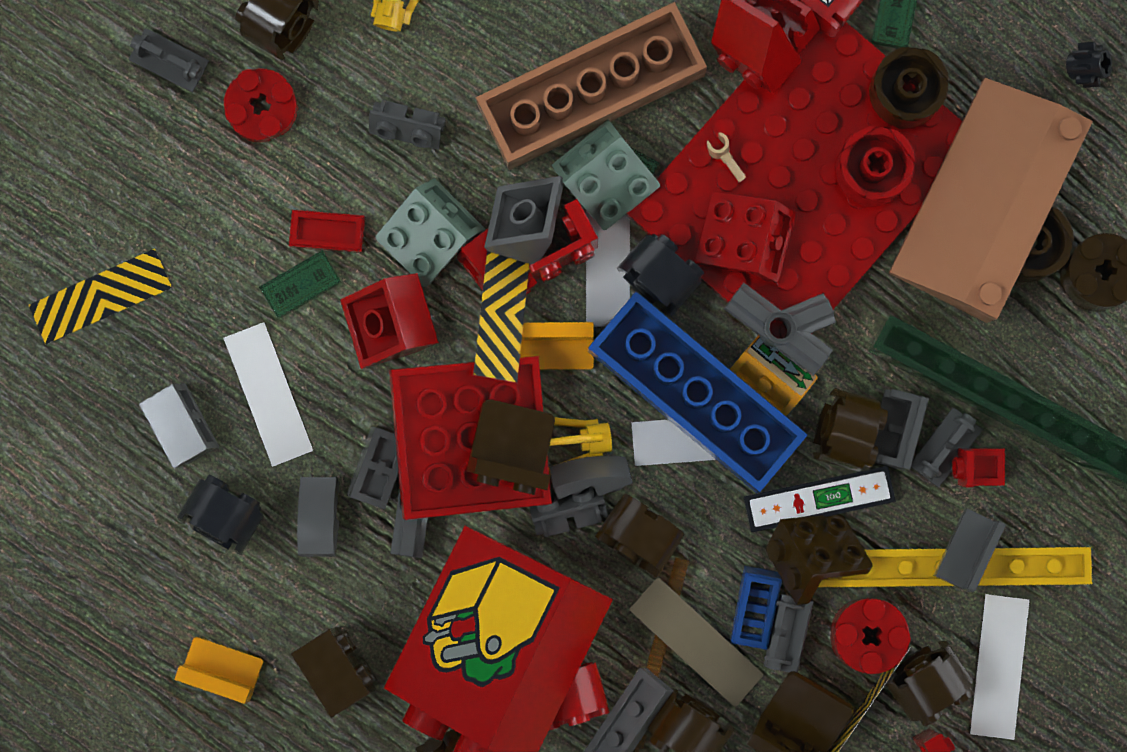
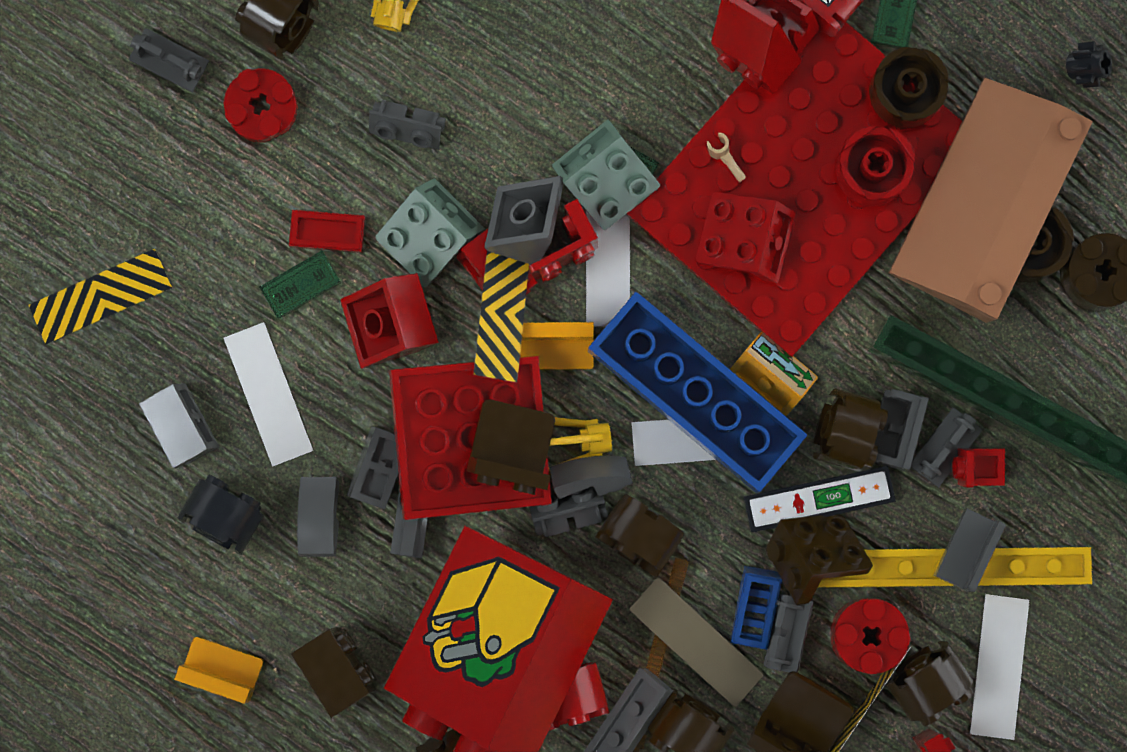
nougat brick [476,2,707,170] -> none
black brick [617,234,705,317] -> none
dark grey piece [724,283,836,376] -> none

